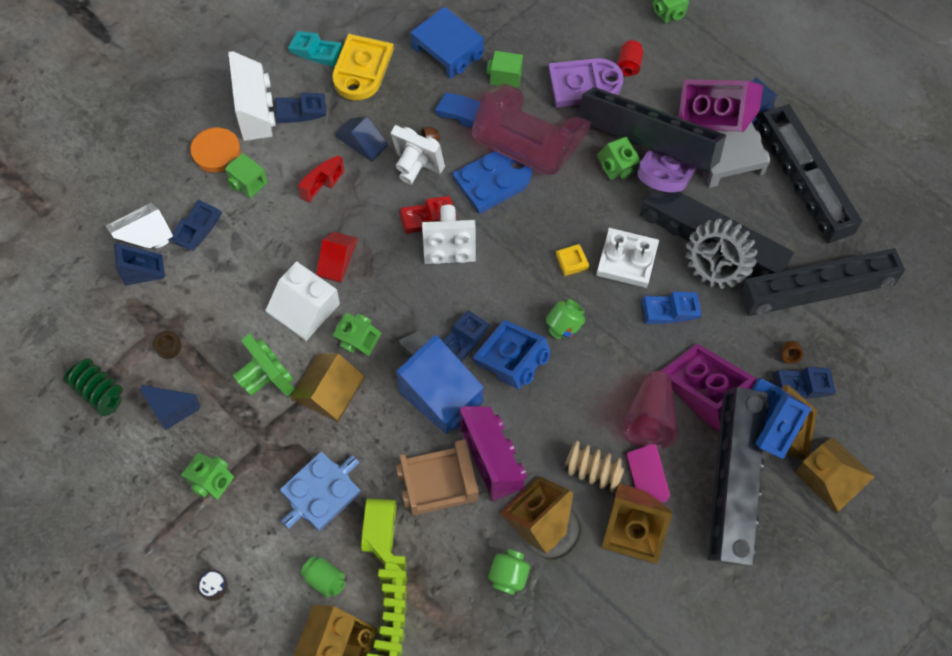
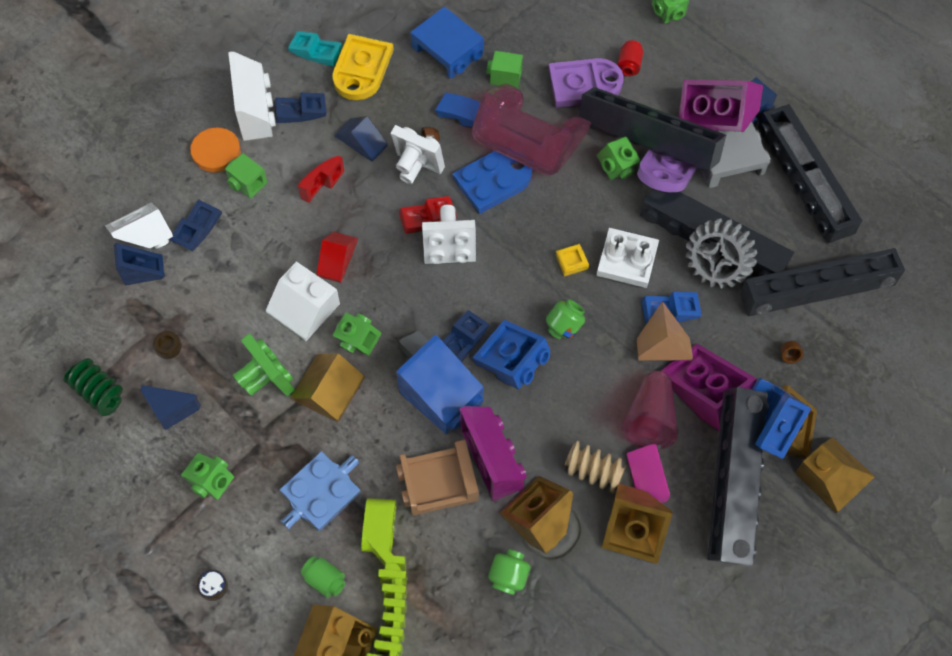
dark blue slope [773,367,836,399] -> none
none -> medium nougat slope [636,301,693,361]

